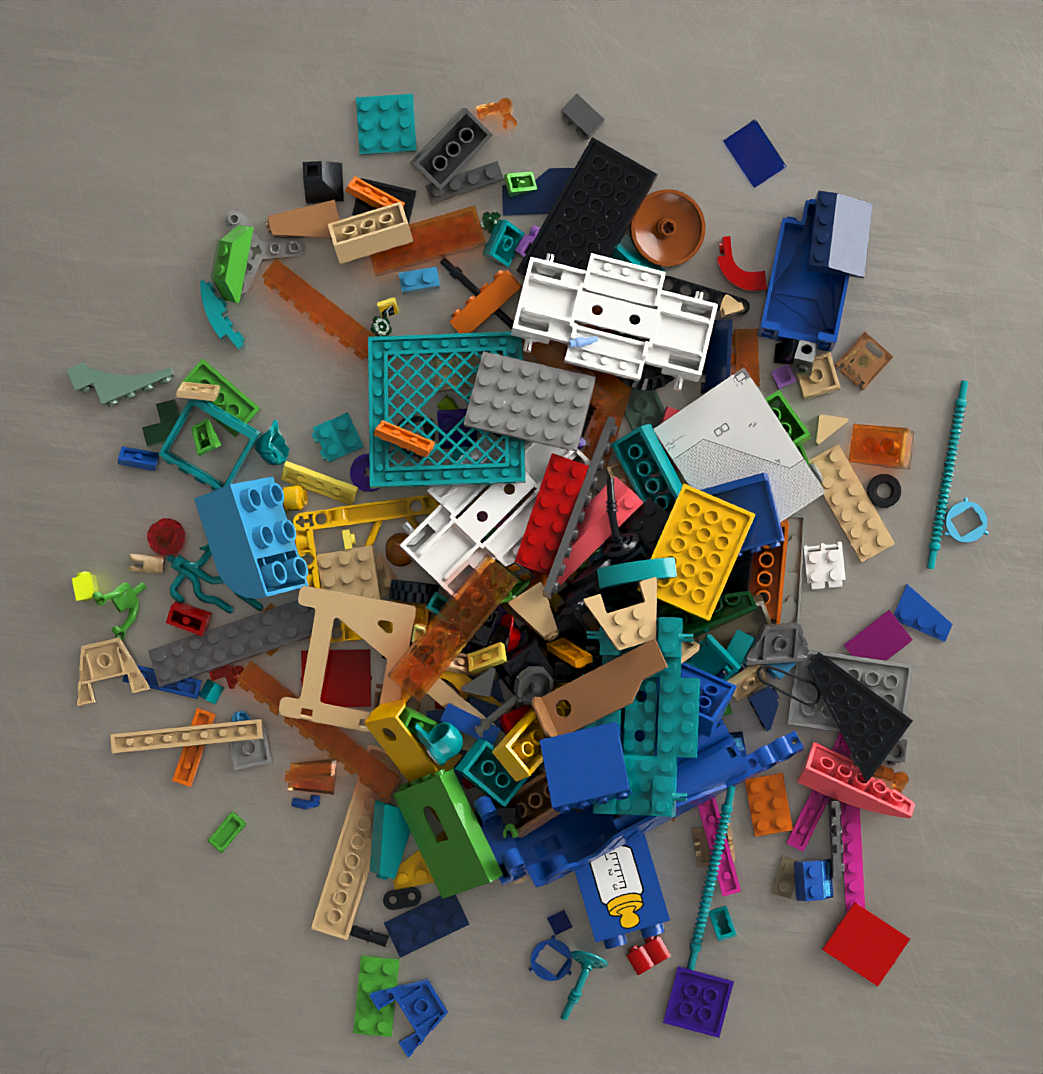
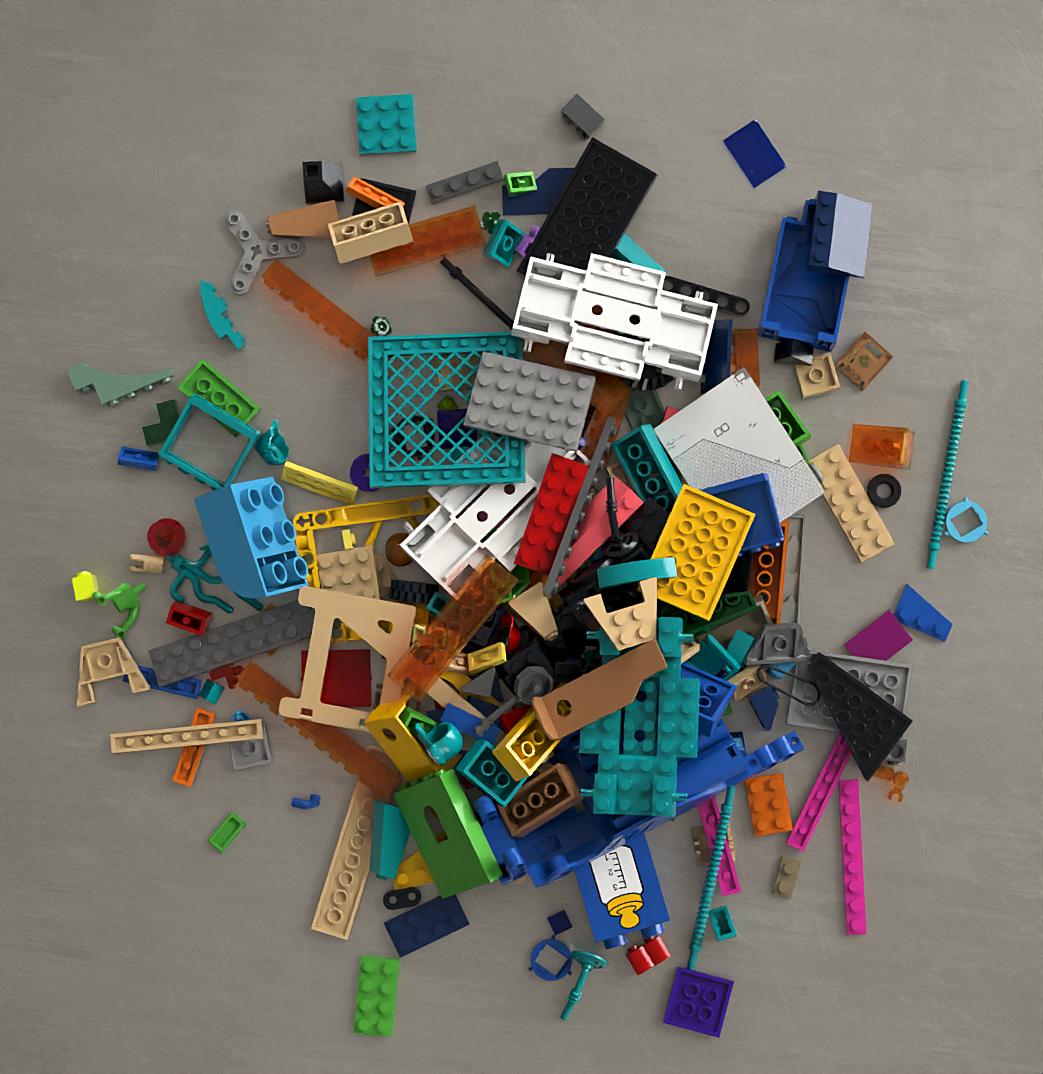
tan tile [176,382,220,401] -> none
bright green slope [191,419,221,456] -> none
bright green wedge [210,225,254,303] -> none
yellow head [282,485,308,511] -> none
clear orange slope [285,759,337,795] -> none
teal plate [311,412,364,463] -> none
black axle [350,925,389,947] -> none
blue wing [369,979,448,1057] -> none
orange plate [374,420,435,457] -> none
slope [377,297,399,318] -> none
dark azure brick [399,266,440,294] -> none
dark grey slope [410,108,493,190] -> none
orange brick [449,270,523,333] -> none
clear orange bar [476,98,517,129] -> none
black piece [497,805,522,838] -> none
sticker [504,562,535,583] -> none
blue panel [540,722,633,814] -> none
light orange plate [546,638,593,668] -> none
light blue piece [569,336,598,348] -> none
dark orange dish [629,189,706,266] -> none
red arch [716,236,767,293] -> none
tan tile [720,294,744,318] -> none
medium lavender plate [771,364,796,389] -> none
dark grey bracket [792,340,818,376] -> none
blue slope [794,859,834,901] -> none
coral wedge [797,742,915,819] -> none
white plate [803,542,845,590] -> none
tan slope [815,415,849,446] -> none
red piece [822,901,910,986] -> none
flat silver wing [828,800,844,878] -> none

